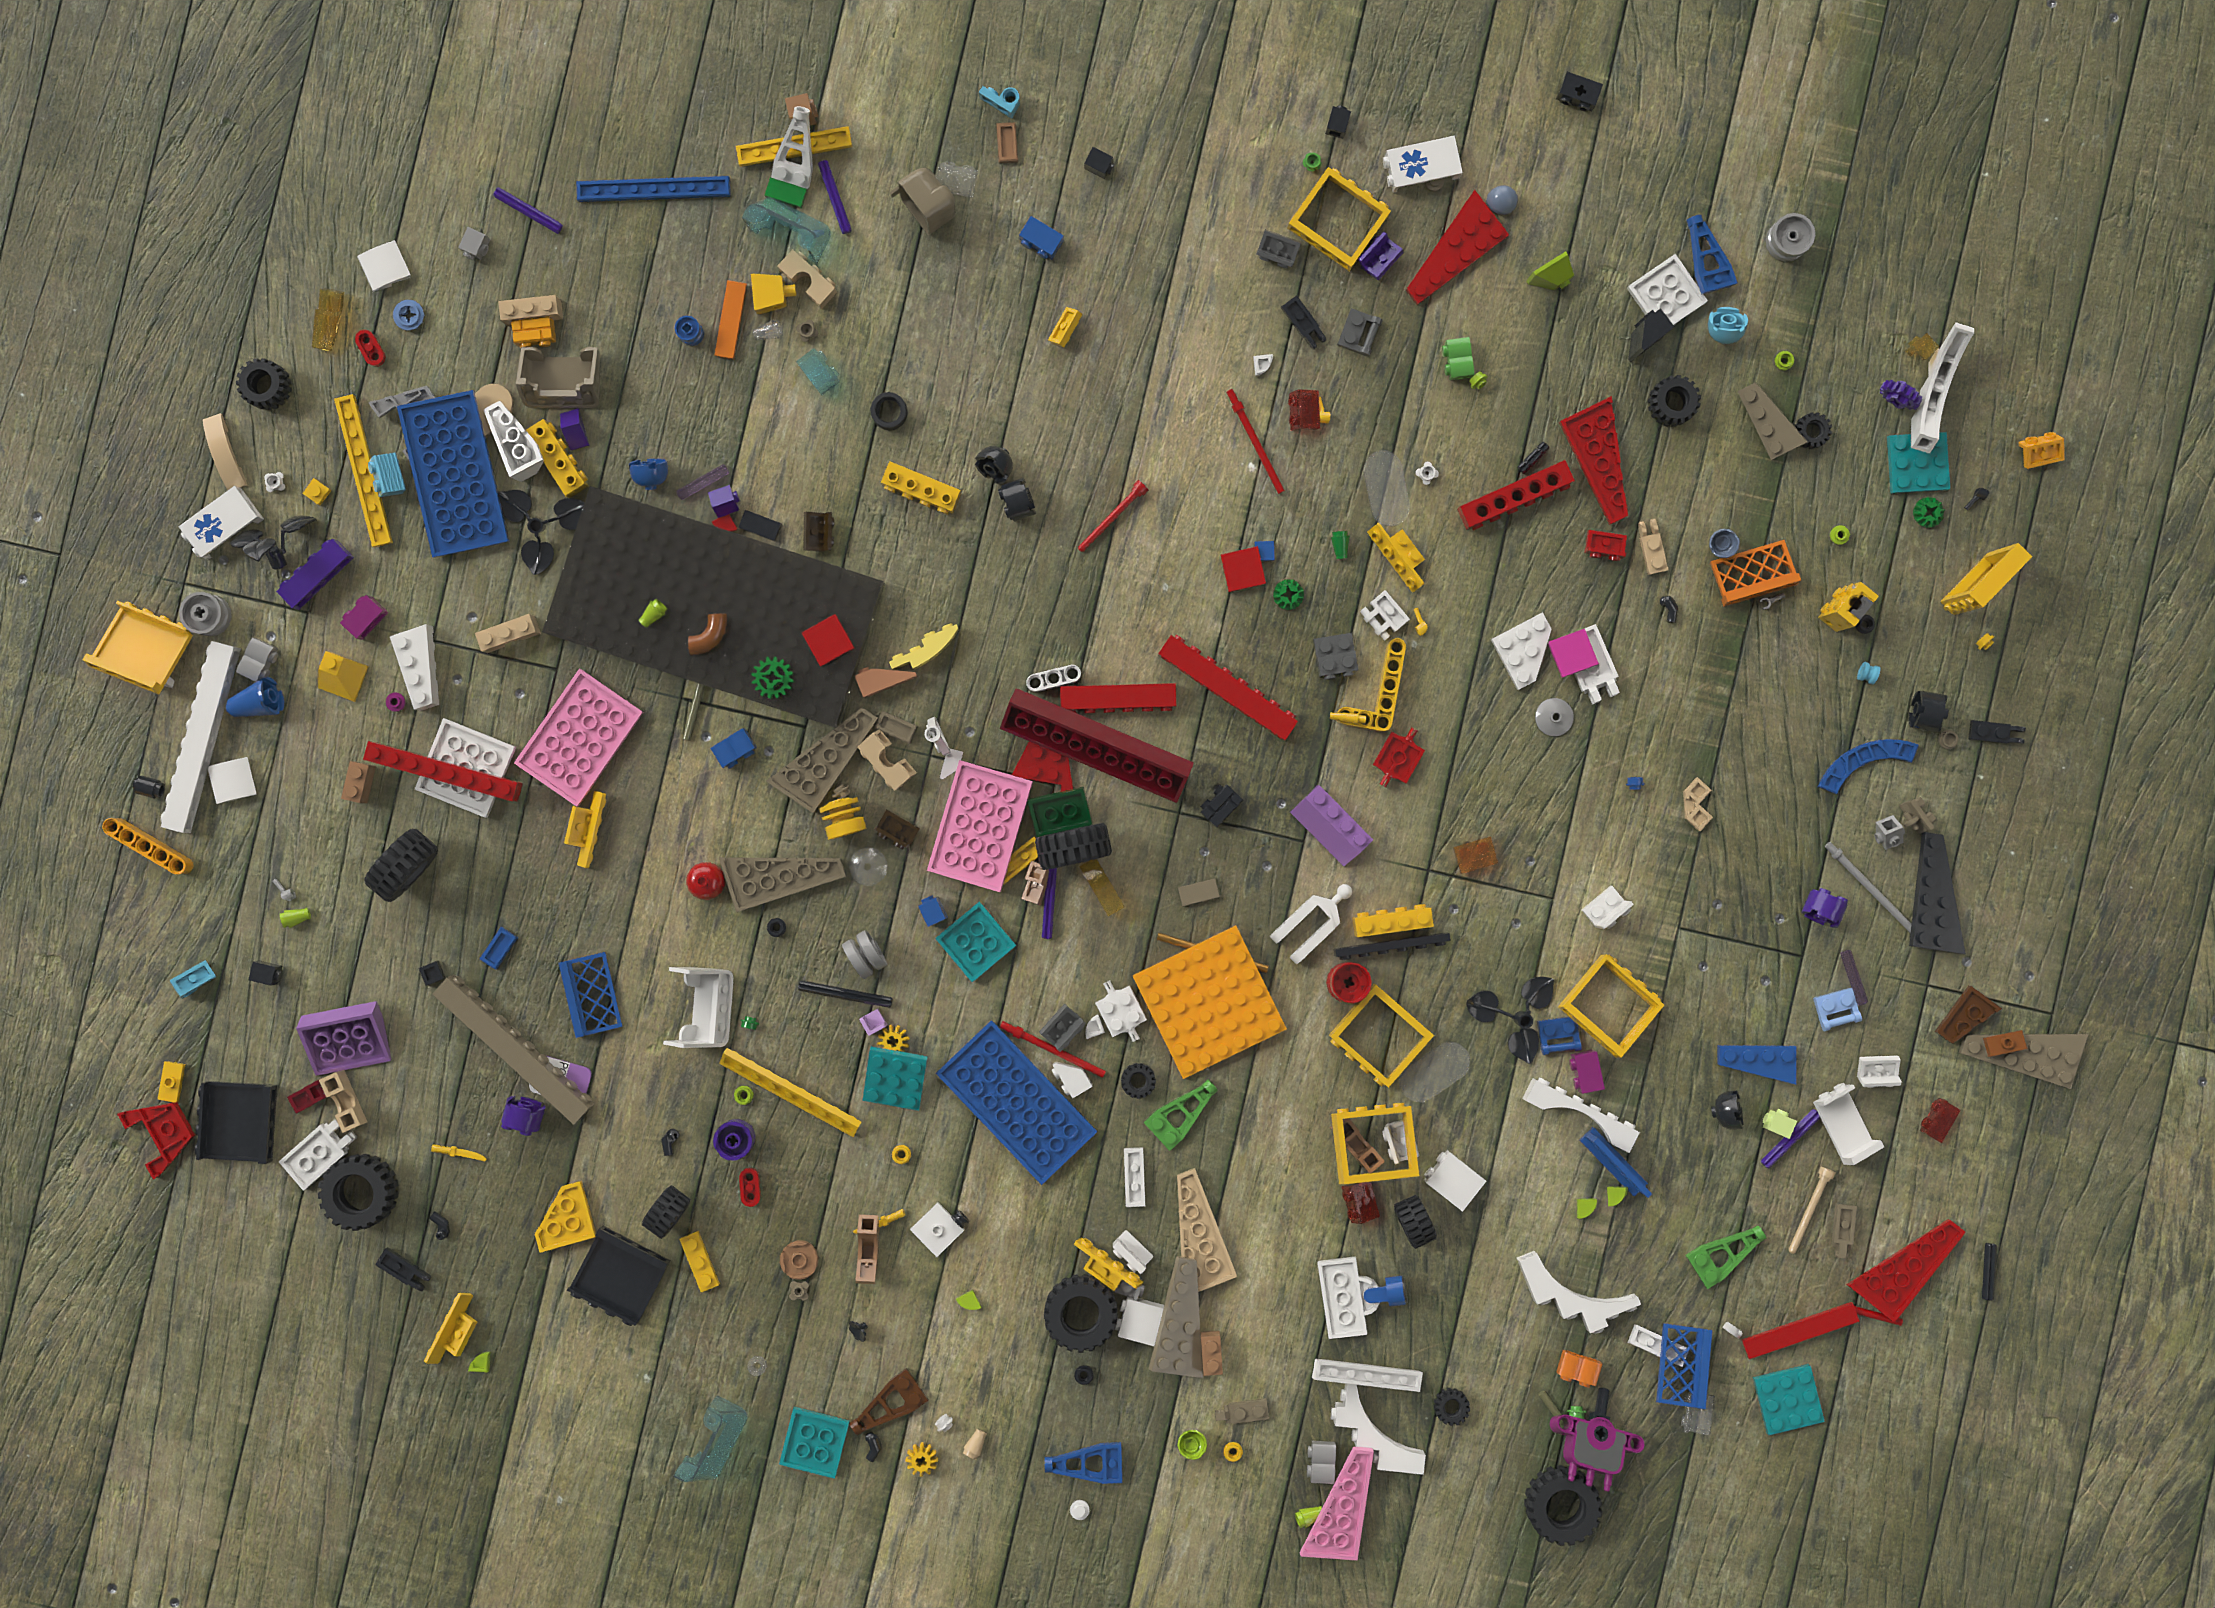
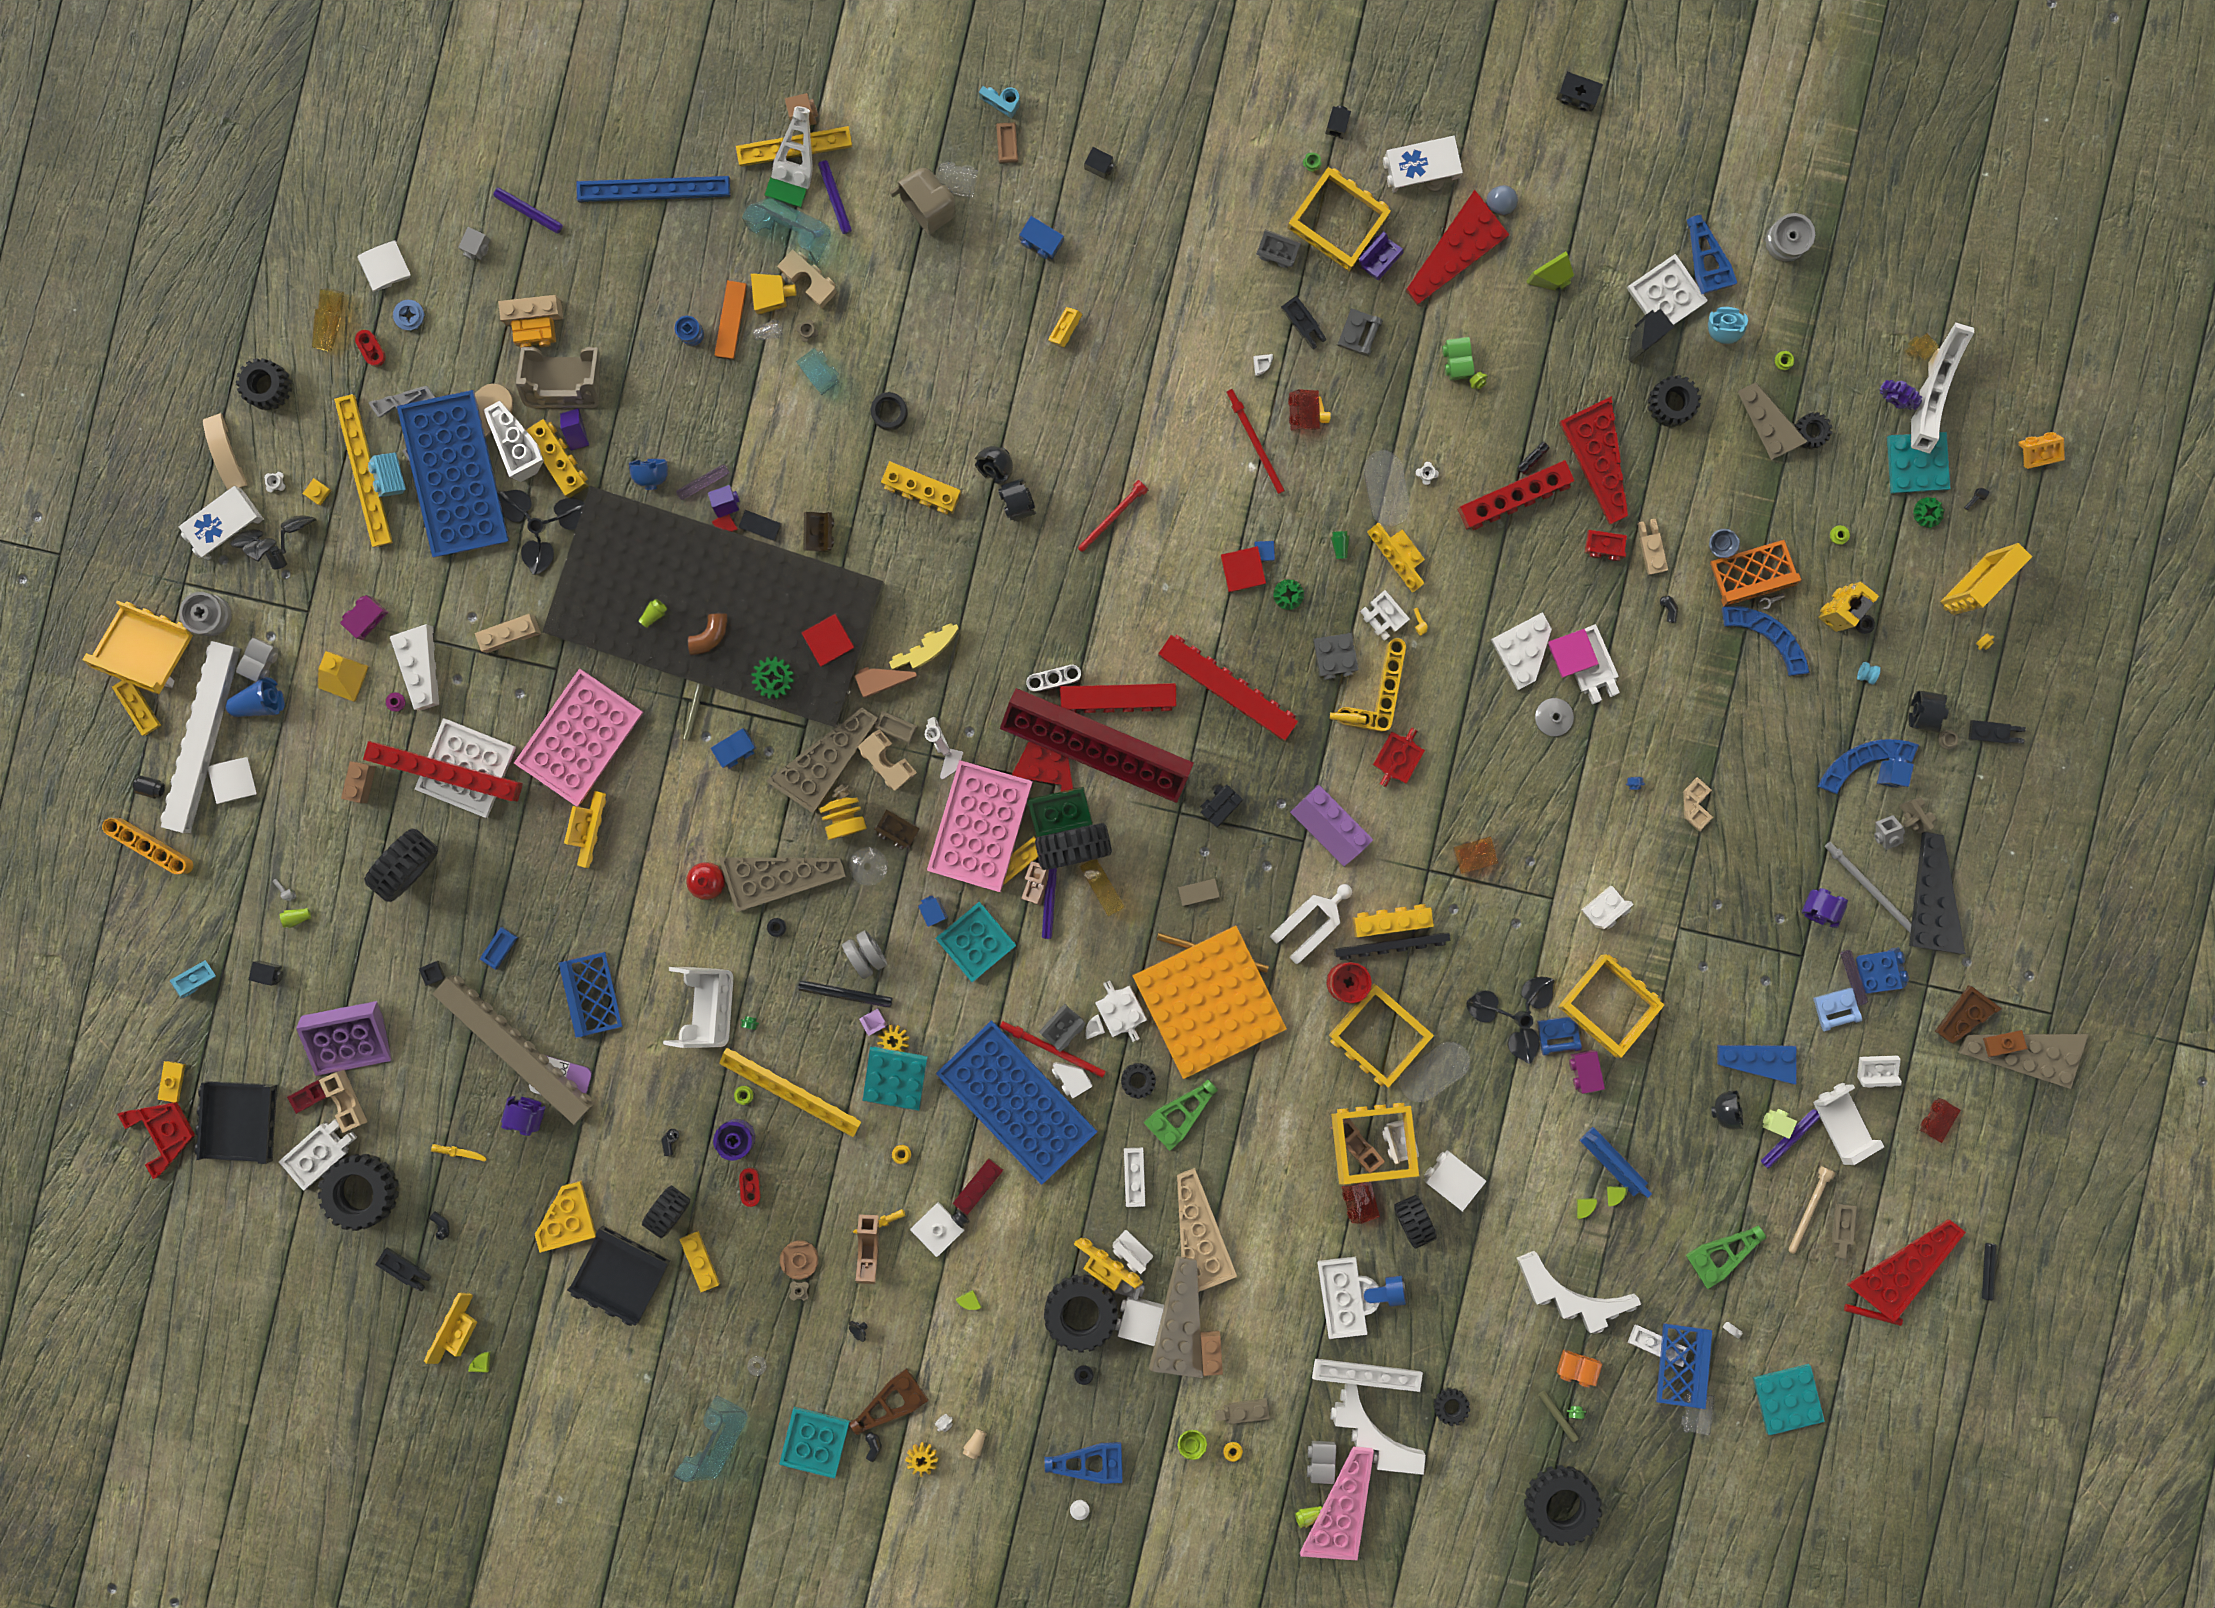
dark purple brick [276,539,354,610] -> none
white arch [1522,1077,1640,1153] -> none
piece [1550,1387,1645,1492] -> none
red tile [1741,1302,1860,1359] -> none
none -> yellow plate [112,680,161,736]
none -> dark red plate [952,1158,1004,1215]
none -> blue tile [1722,606,1809,676]
none -> blue bracket [1856,947,1909,993]
none -> blue brick [1877,757,1914,788]

